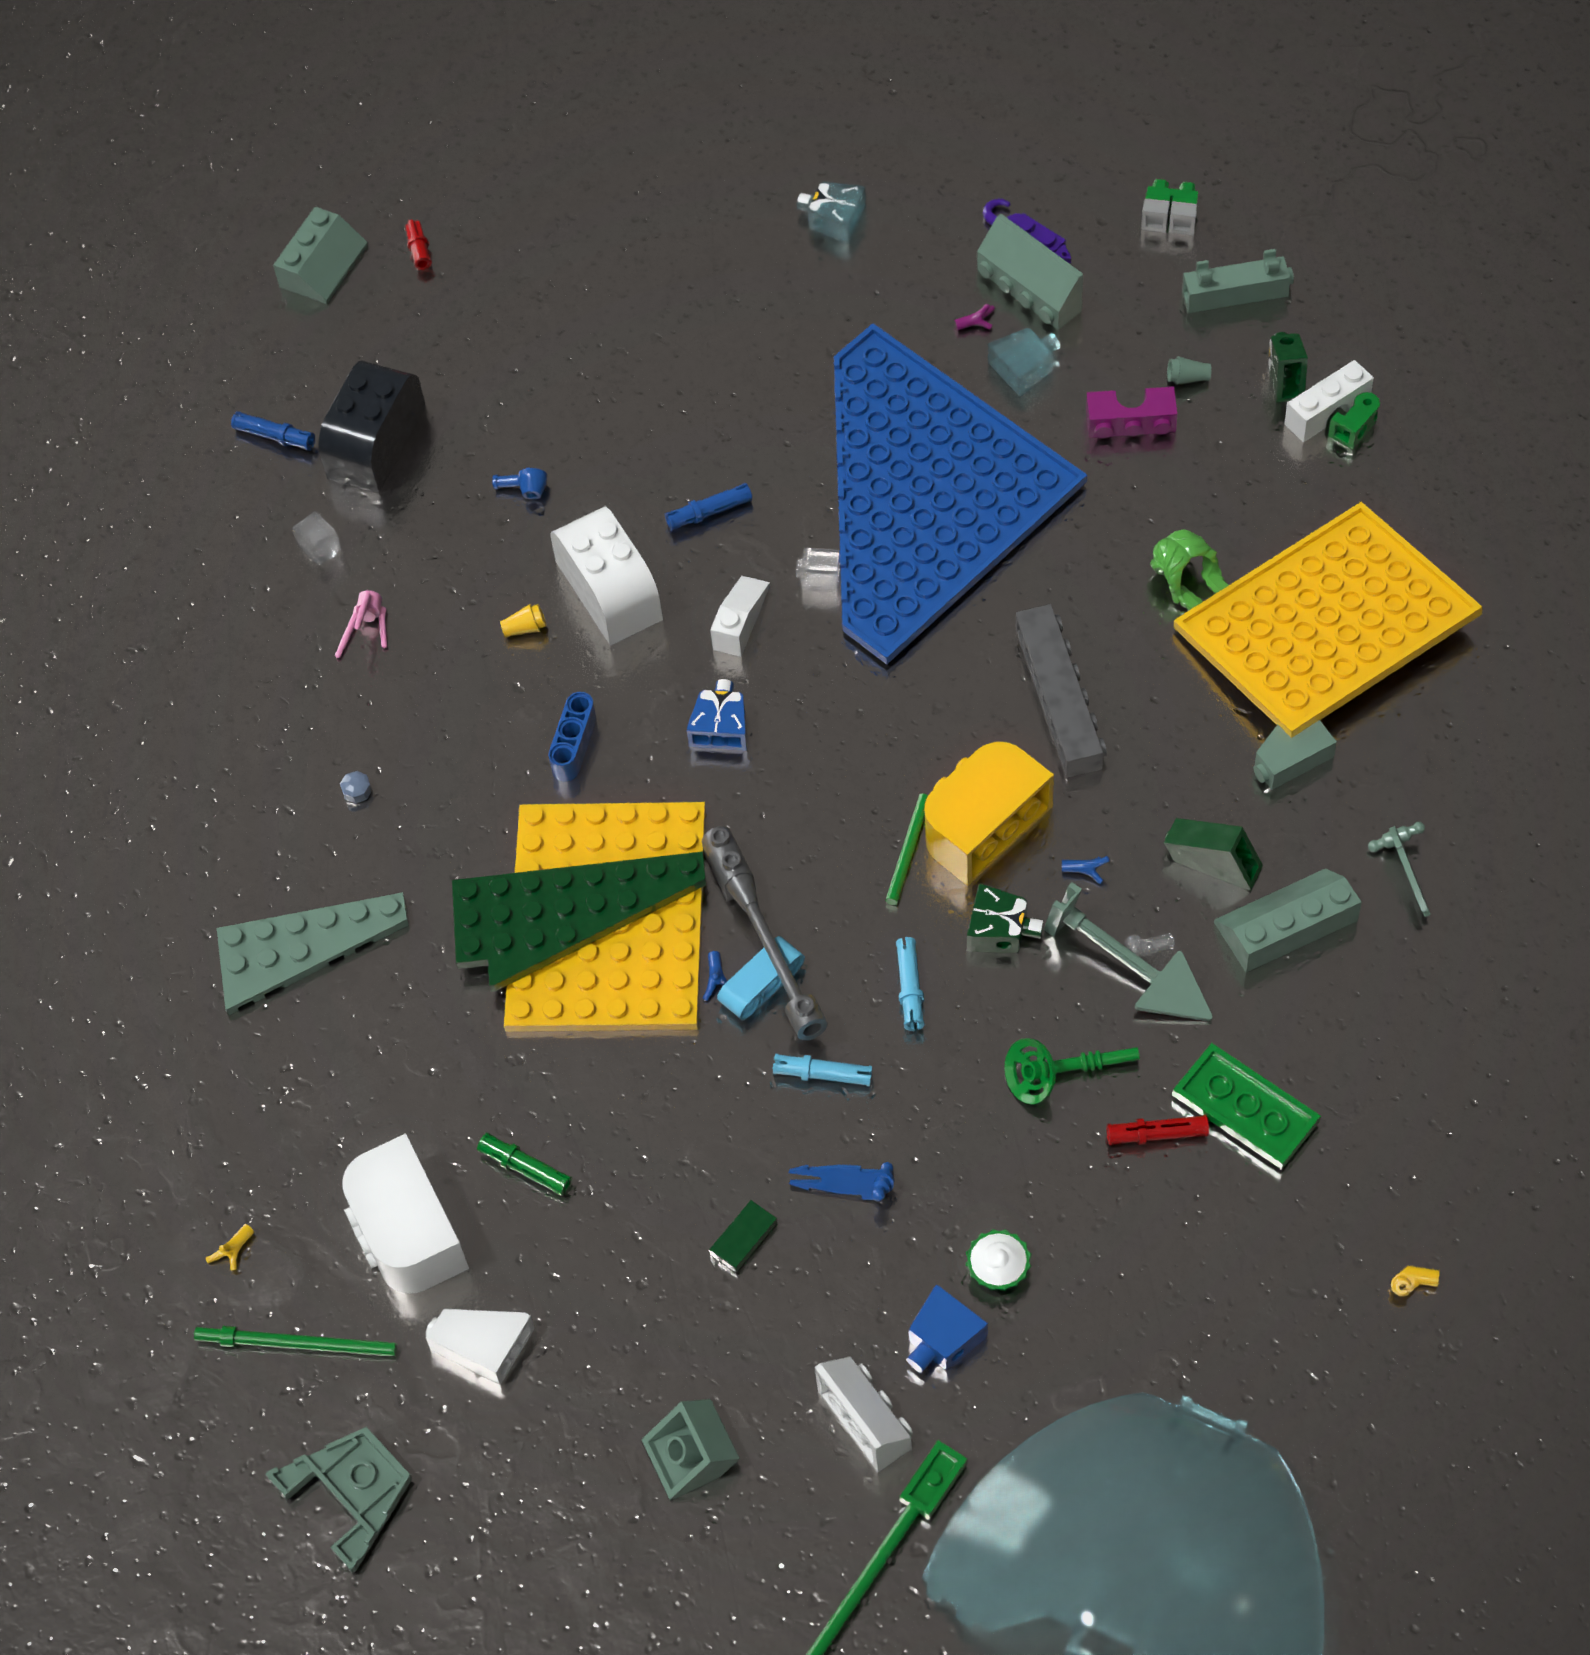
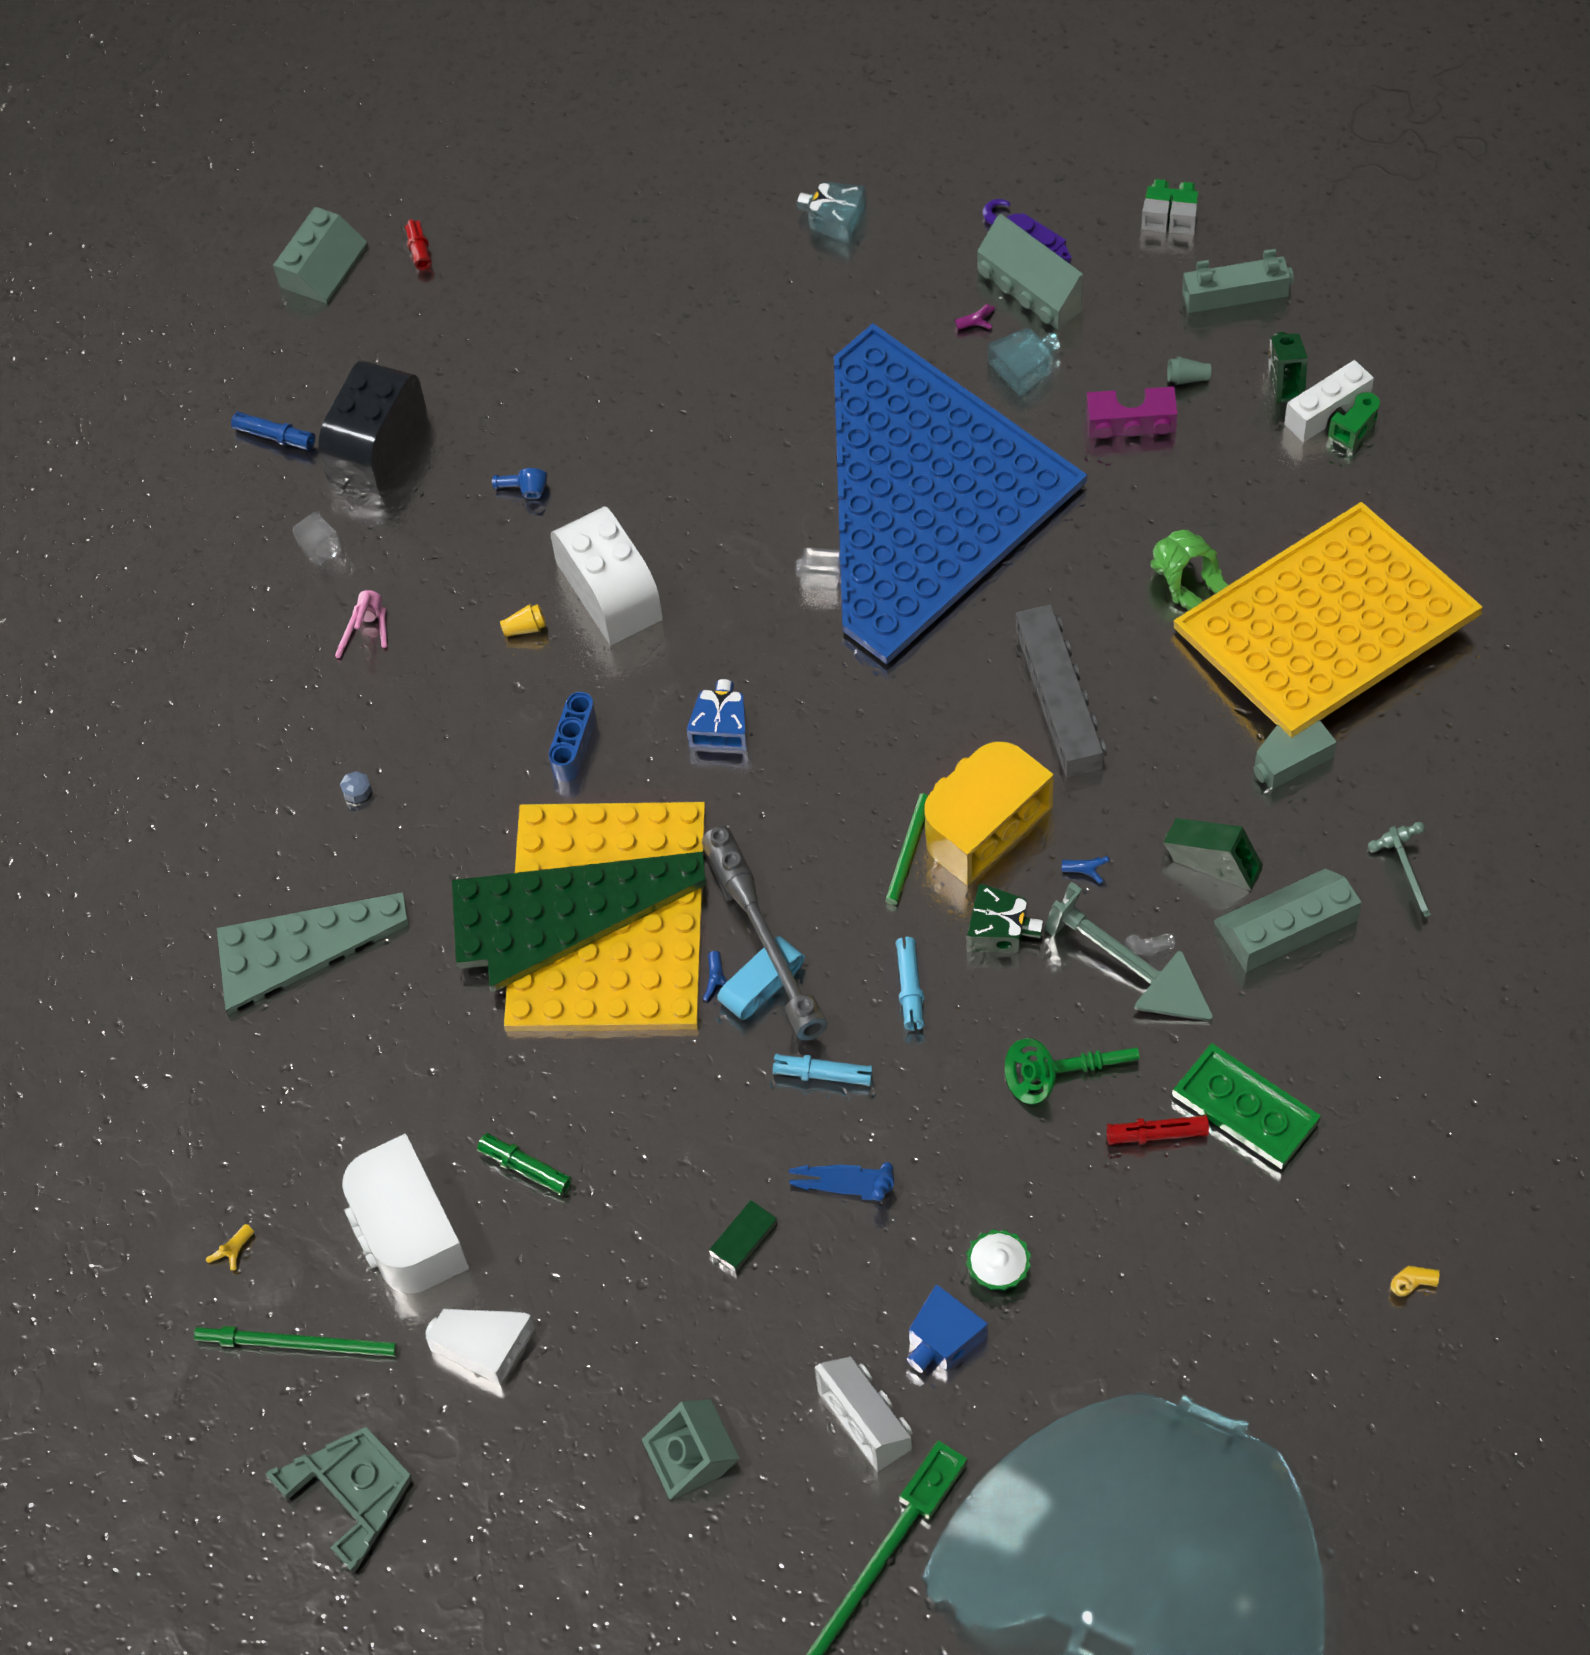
blue pin [665,483,753,531] -> none
white slope [710,576,770,657] -> none

